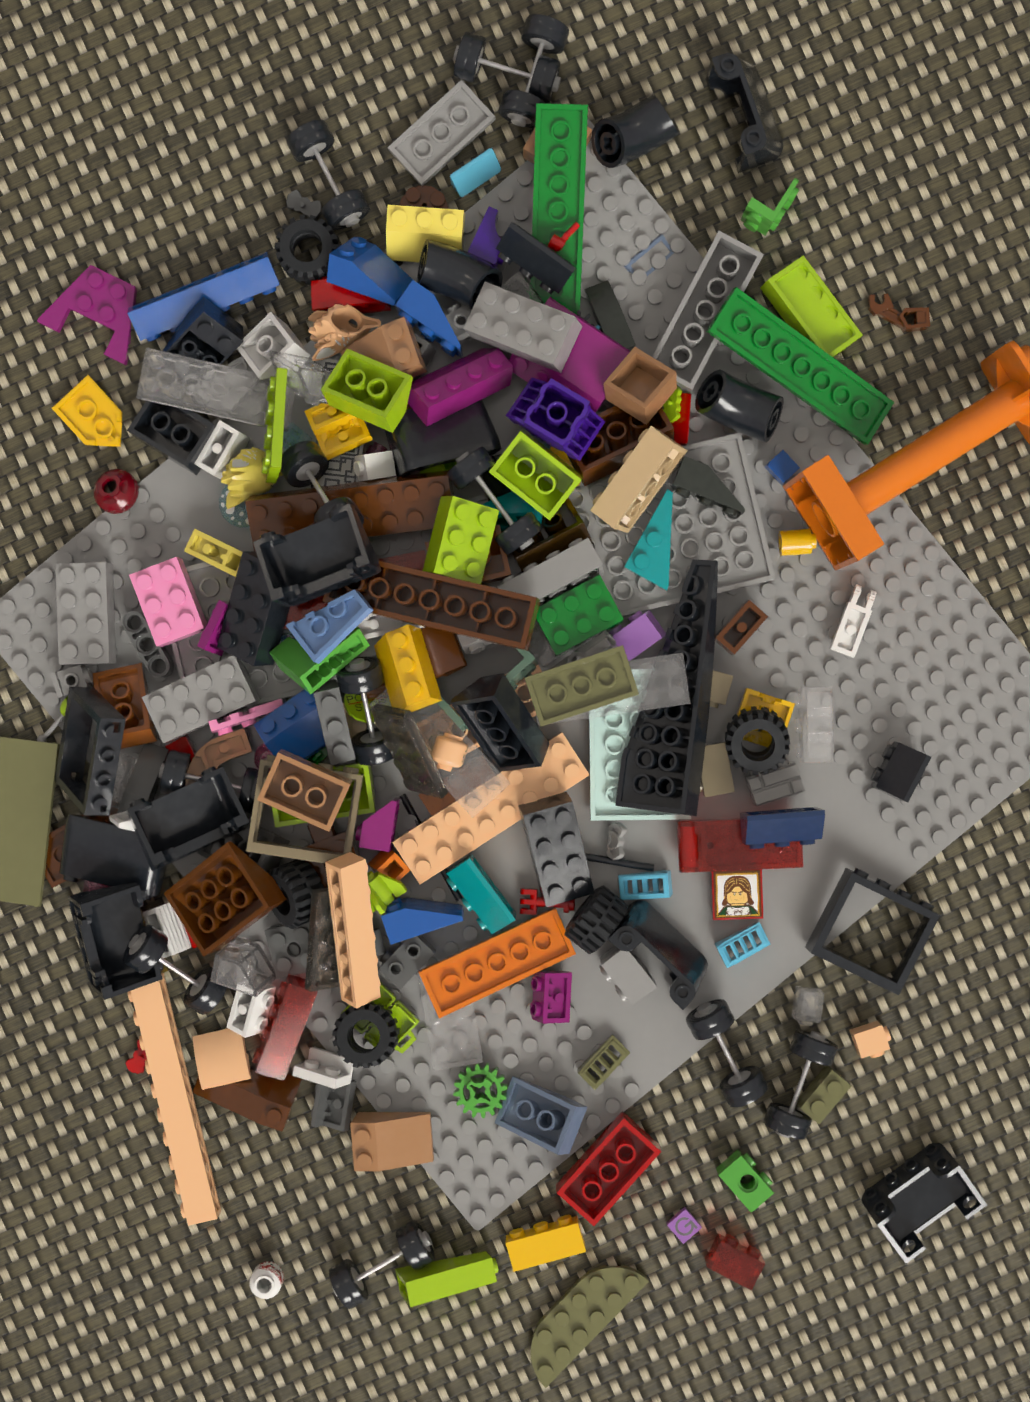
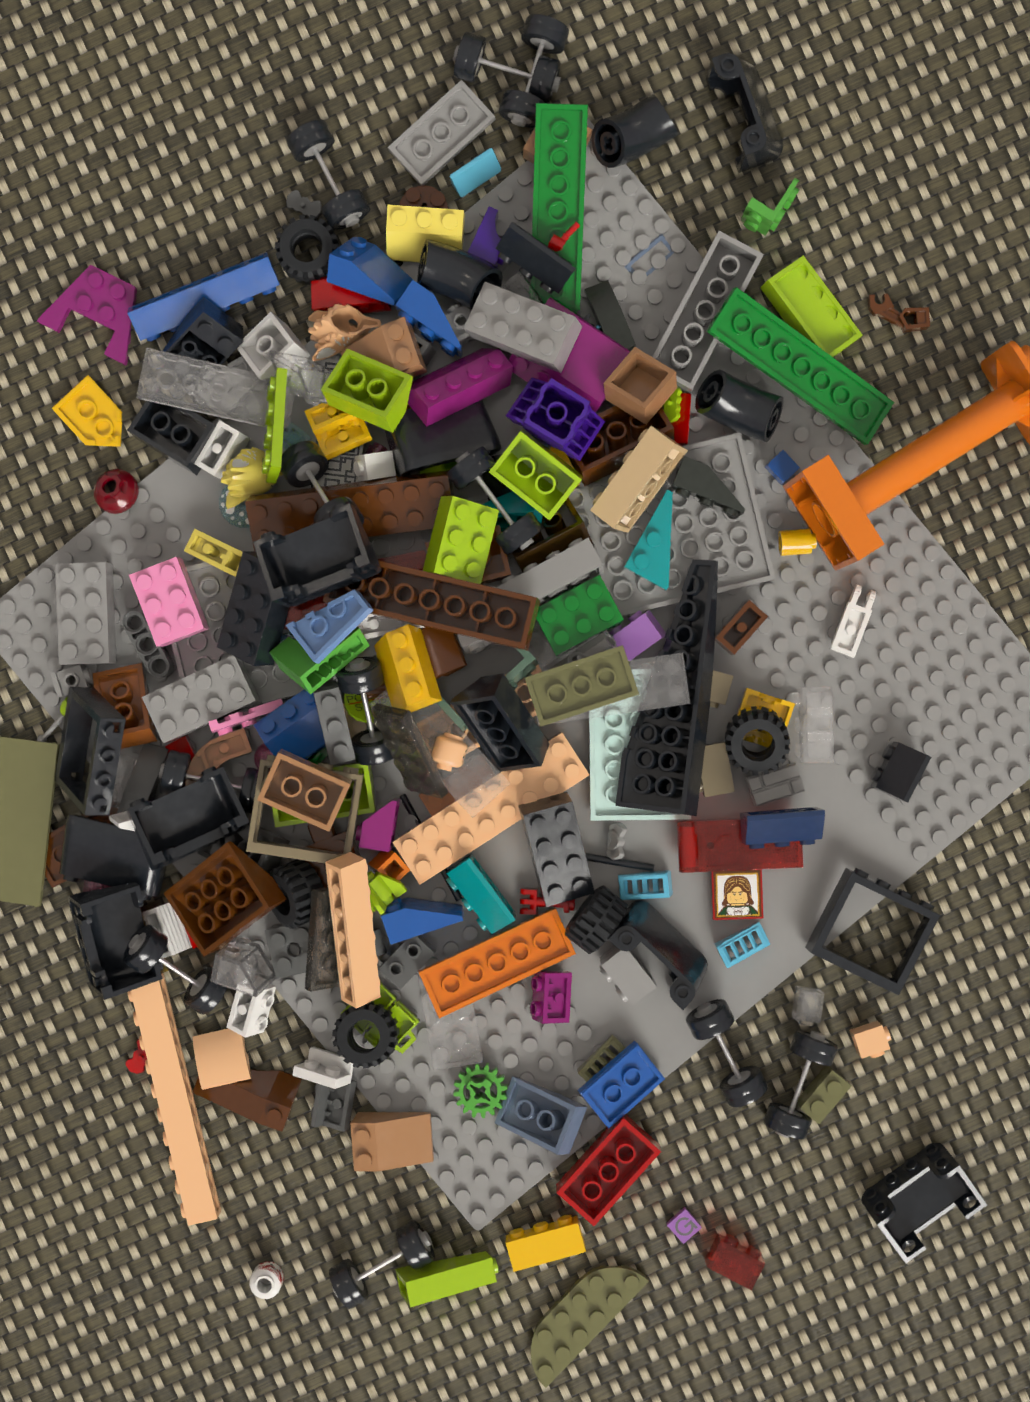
magenta bracket [197,600,229,656] -> none
clear red brick [252,974,318,1081] -> none
bright green brick [716,1149,774,1213] -> none
none -> blue tile [577,1041,665,1129]

